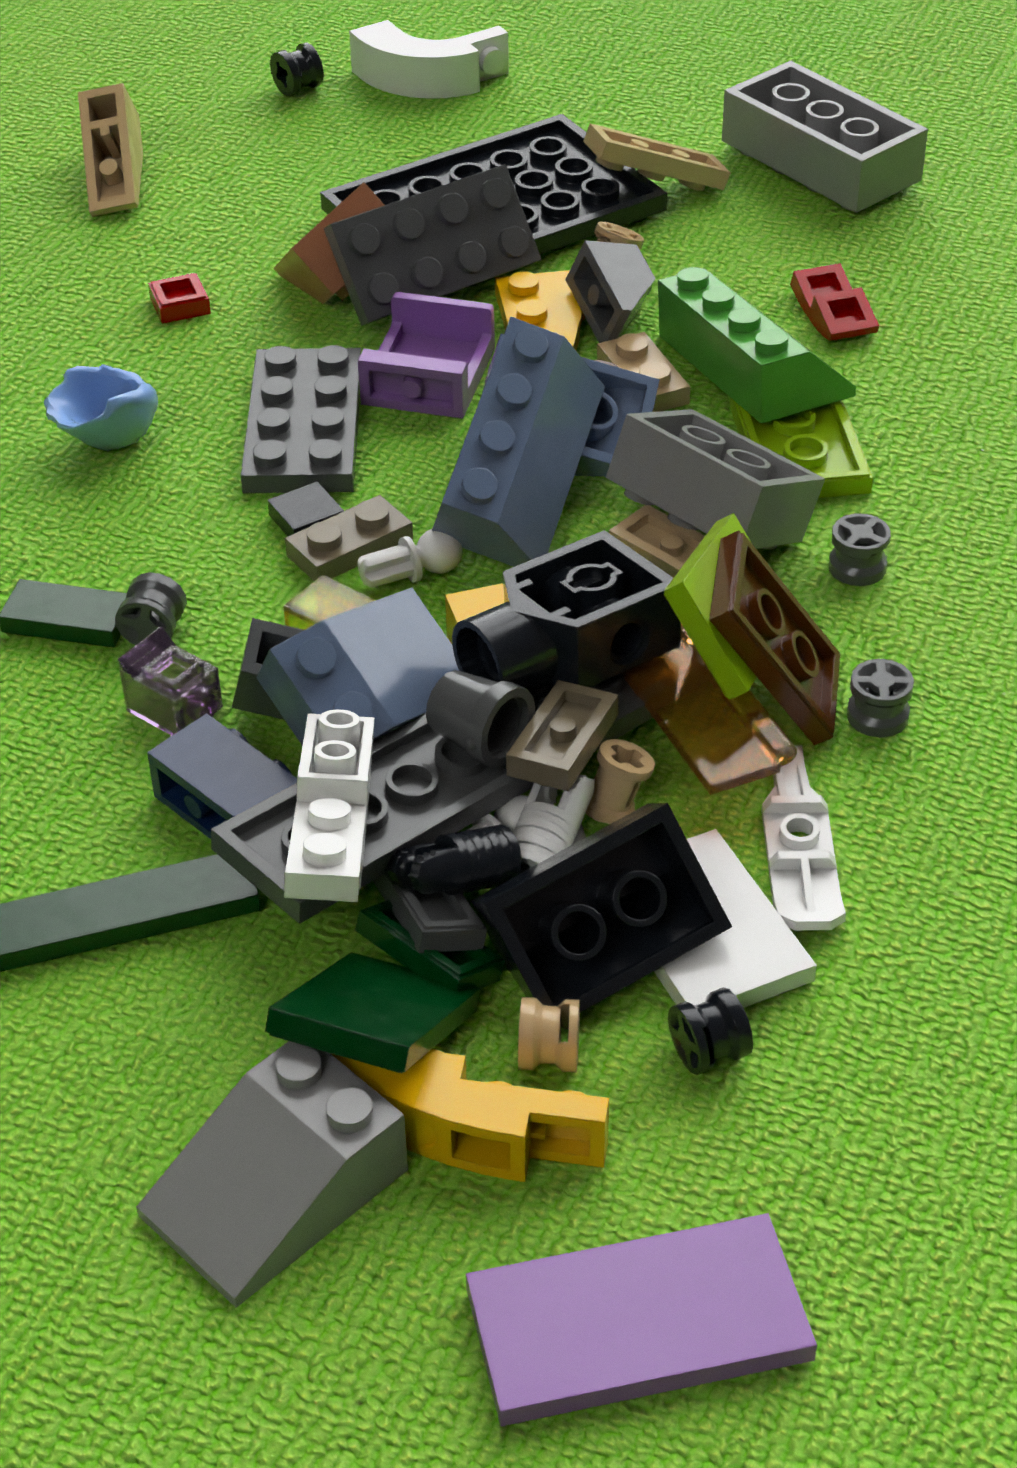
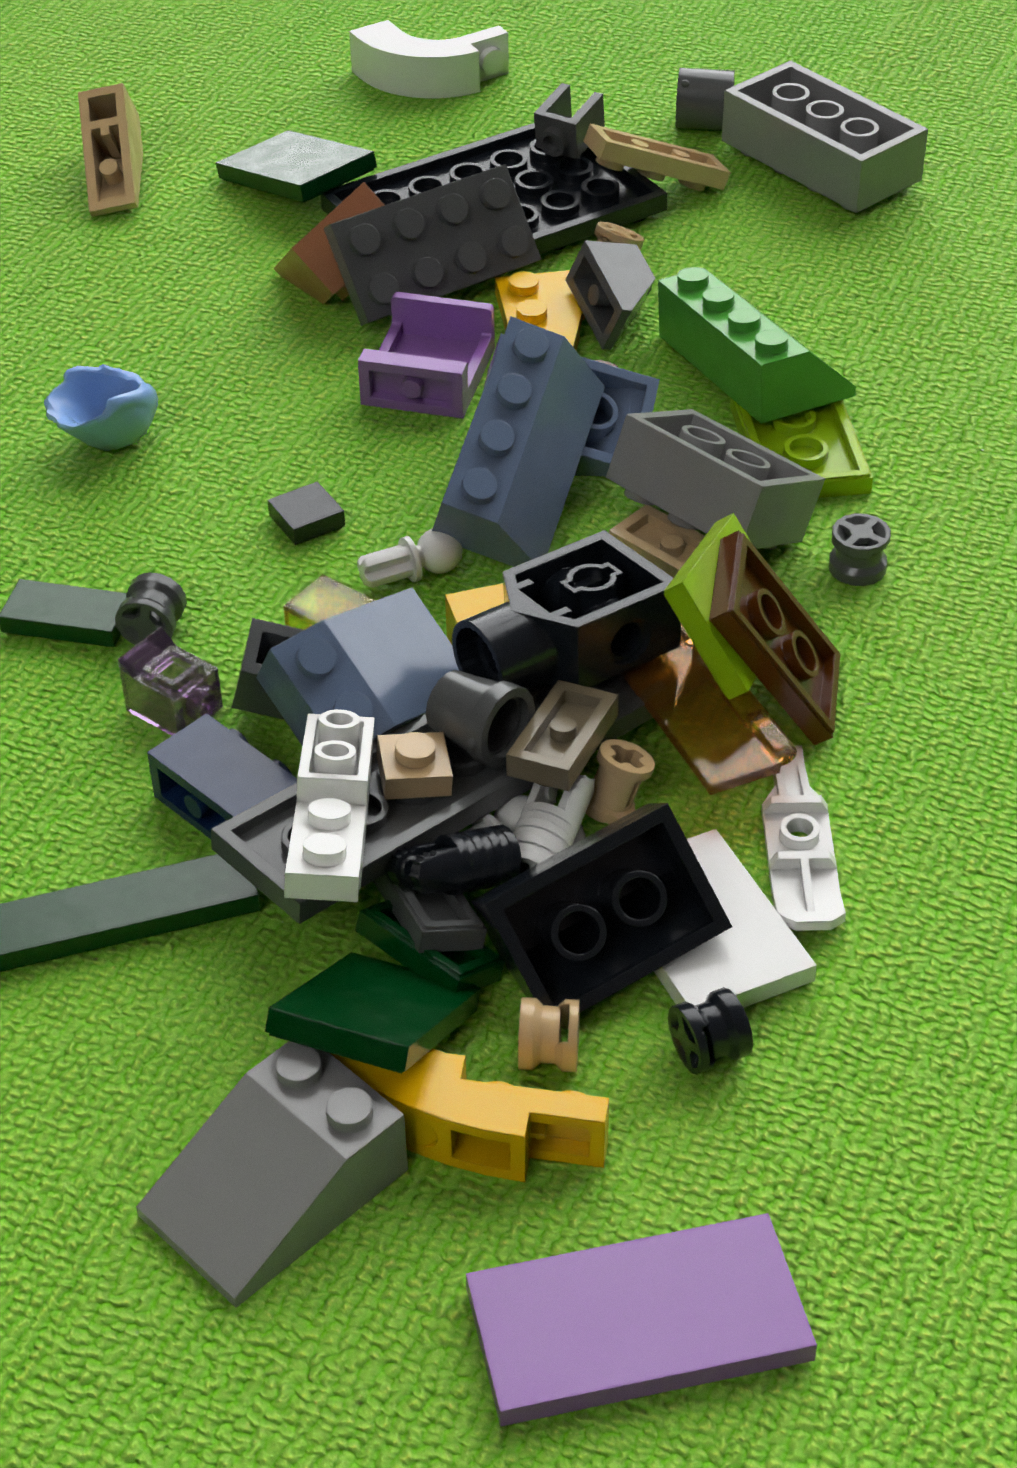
red tile [148,273,211,324] -> none
plate [241,345,361,494] -> none
black wheel [270,42,324,96] -> none
dark tan plate [285,495,413,585] -> none
tan plate [597,332,690,412] -> none
red slope [790,263,879,341] -> none
dark grey wheel [847,659,914,738] -> none
none -> tile [216,130,377,202]
none -> tan plate [377,732,453,800]
none -> dark grey window [534,83,605,159]
none -> dark grey piece [676,67,735,131]

